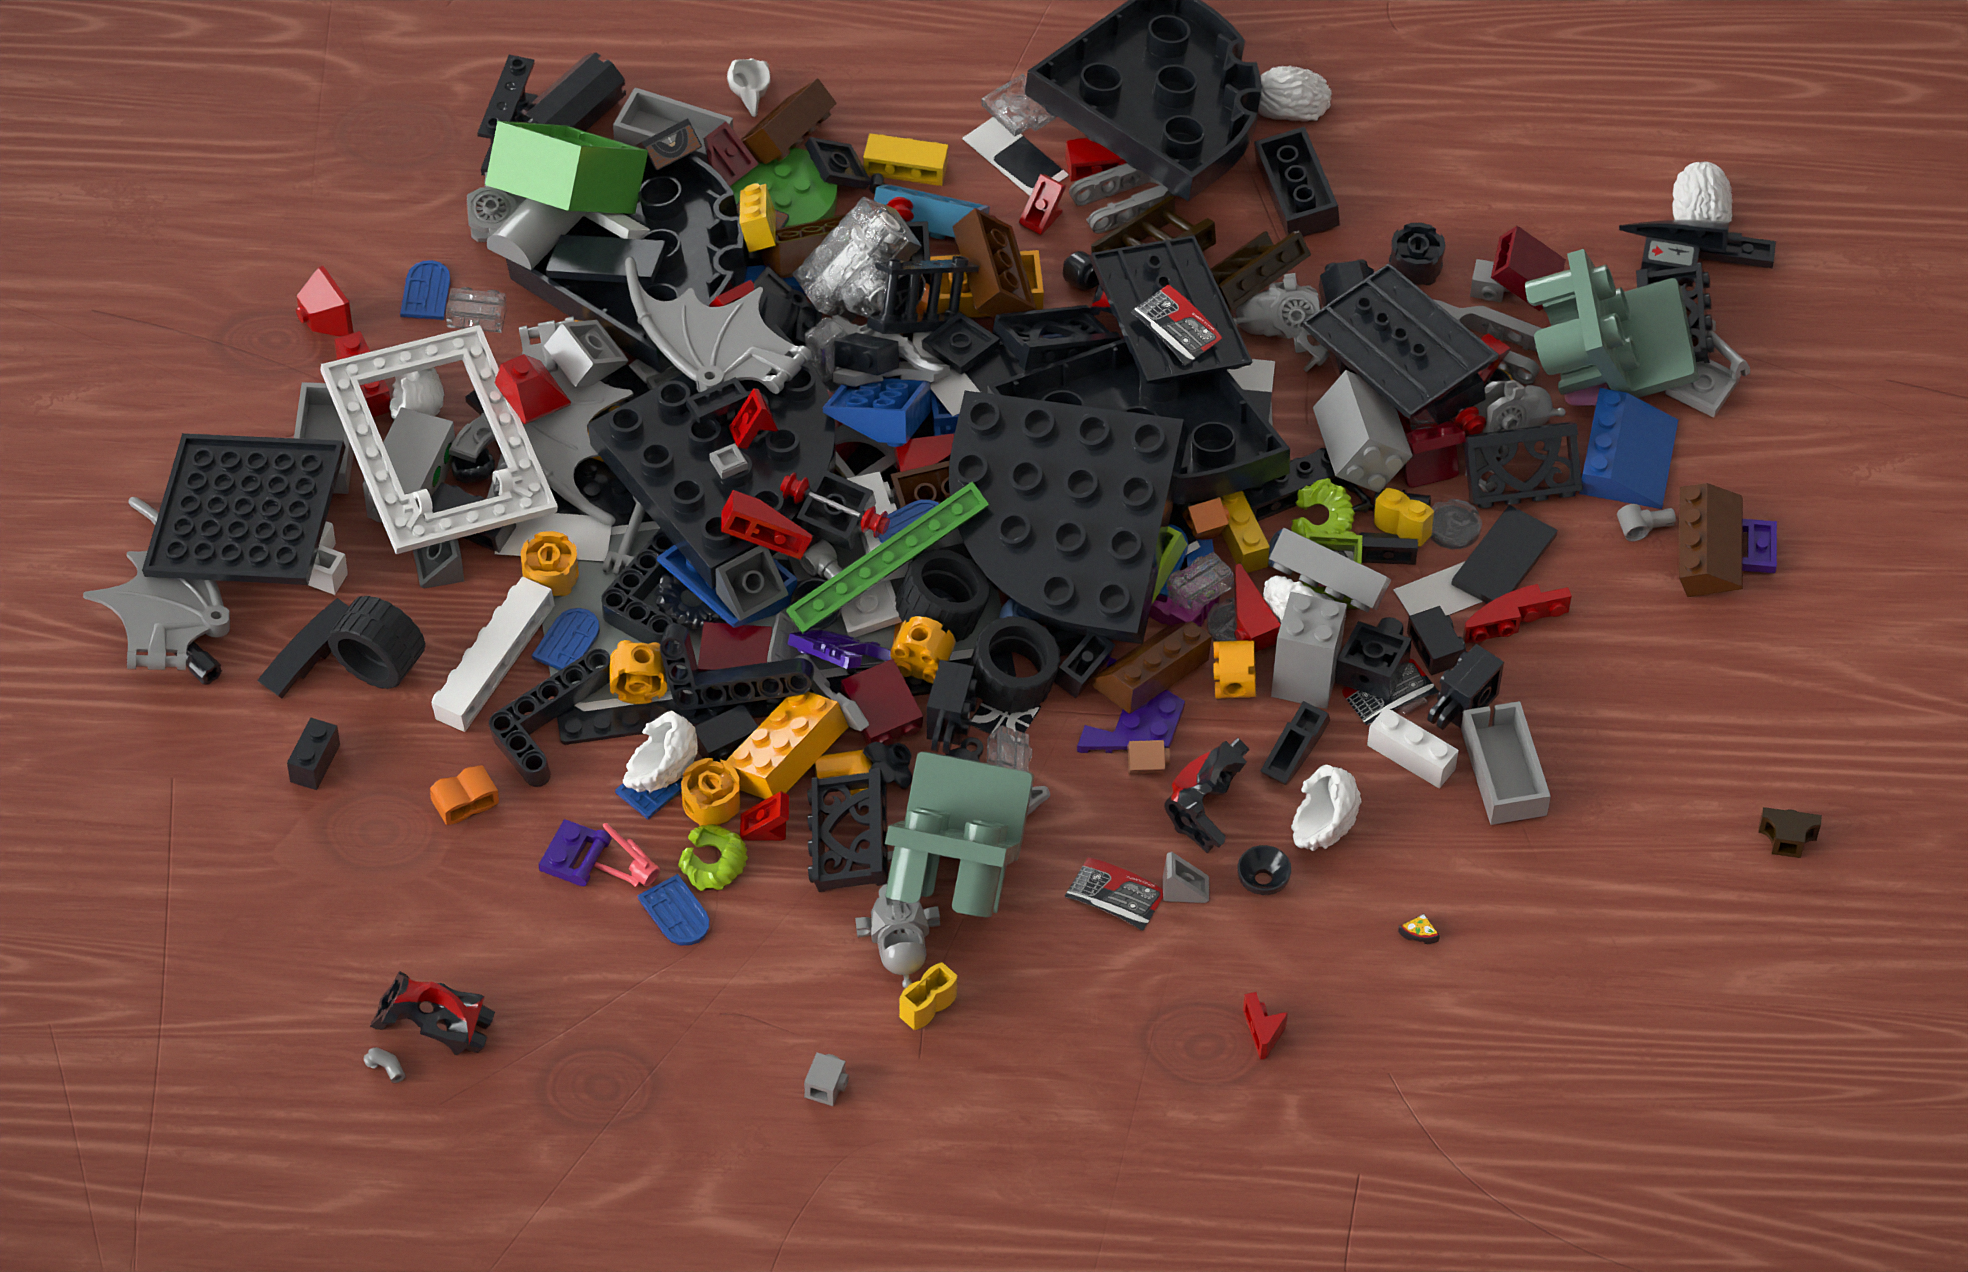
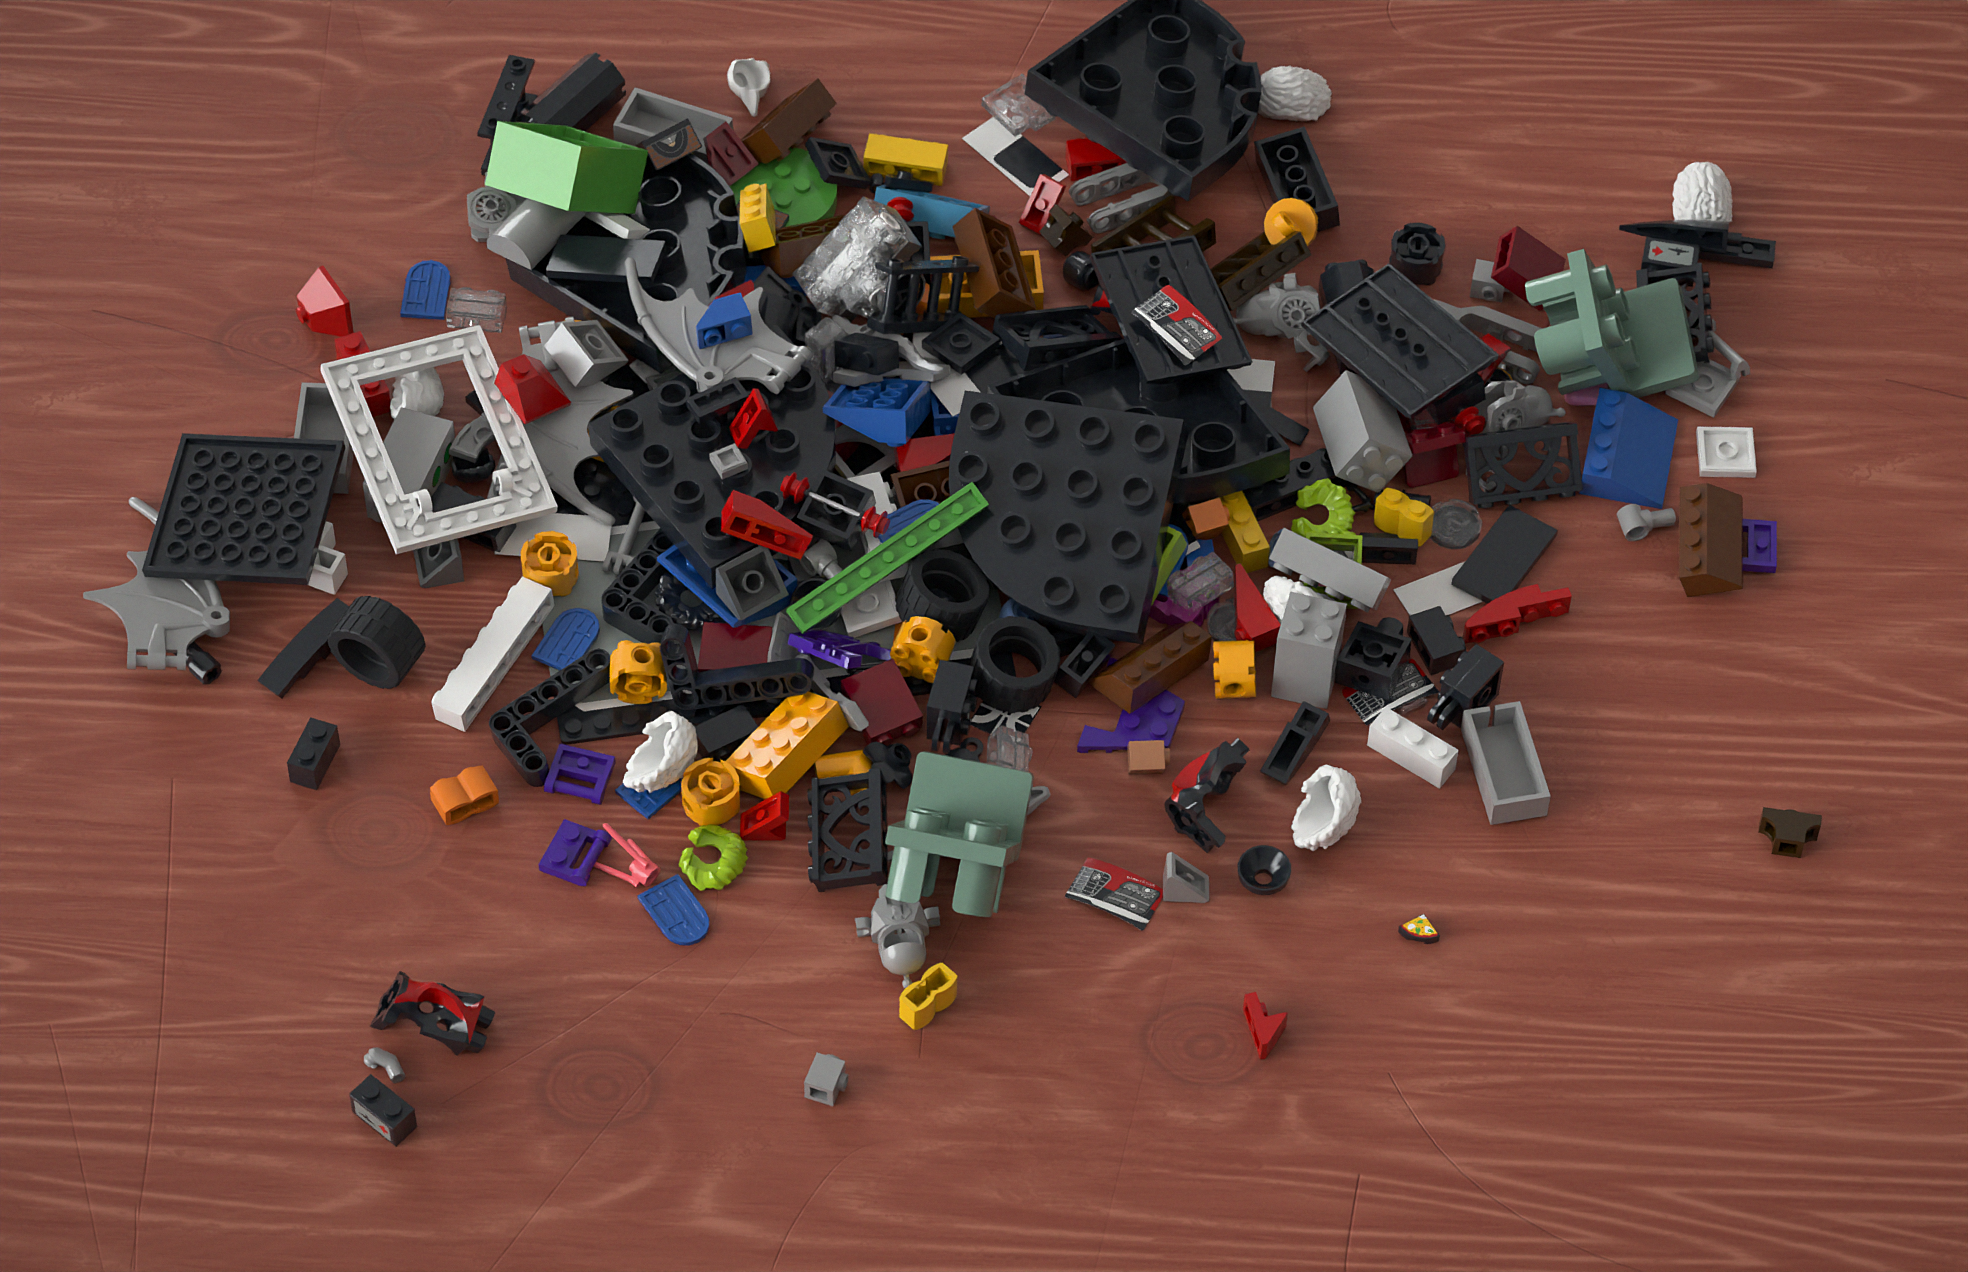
none -> black brick [349,1074,417,1147]
none -> dark purple plate [544,744,616,805]
none -> blue slope [696,292,753,349]
none -> black plate [884,170,933,193]
none -> dark brown brick [1039,204,1094,256]
none -> black sticker [1263,406,1309,445]
none -> light orange tile [1264,198,1318,246]
none -> white tile [1696,427,1757,478]

